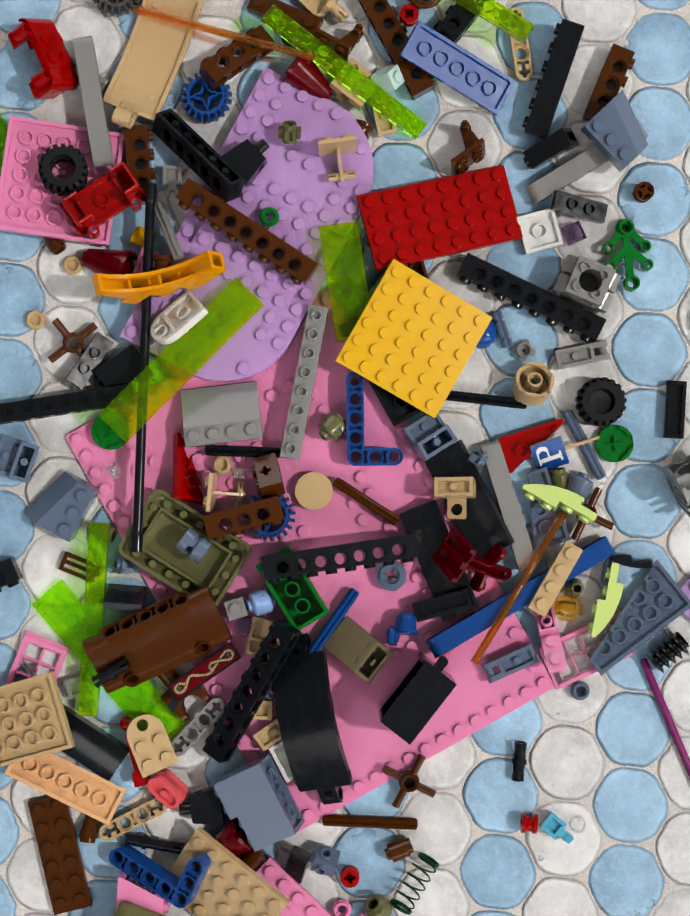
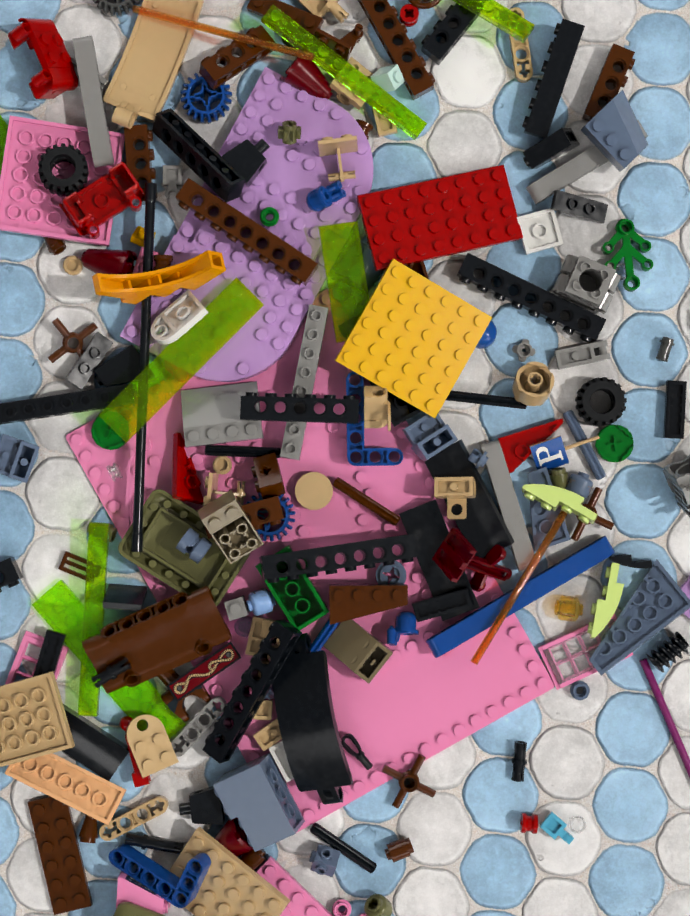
sand blue wedge [24,471,100,542] -> none
tan tile [26,310,46,330] -> none
plate [64,674,90,711] -> none
sand blue plate [113,554,133,574] -> none
coral brick [147,768,189,809] -> none
light grey axle [155,200,184,262] -> none
clear bush [230,468,248,479] -> none
black slope [285,845,312,884] -> none
olive head [318,413,347,441] -> none
reddish brown axle [322,815,418,830] -> none
red wheel [340,865,359,888] -> none
black container [378,652,457,745] -> none
dark green piece [390,852,439,915] -> none
plate [399,21,515,115] -> none
reddish brown plate [451,120,486,175] -> none
sand blue plate [481,643,539,683] -> none
sand blue axle [491,311,513,348] -> none
tan plate [527,540,583,617] -> none
bright pink slope [534,605,568,674] -> none
clear purple brick [561,221,587,246] -> none
olive cone [565,578,584,597] -> none
reddish brown wheel [633,181,654,203] -> none
none -> black plate [33,629,67,676]
none -> dark tan slope [197,490,264,564]
none -> black brick [240,392,359,424]
none -> blue piece [306,181,346,212]
none -> black axle [310,823,377,873]
none -> reddish brown wedge [329,584,408,625]
none -> black piece [341,734,373,770]
none -> tan piece [364,386,391,431]
none -> dark grey pin [656,337,675,362]

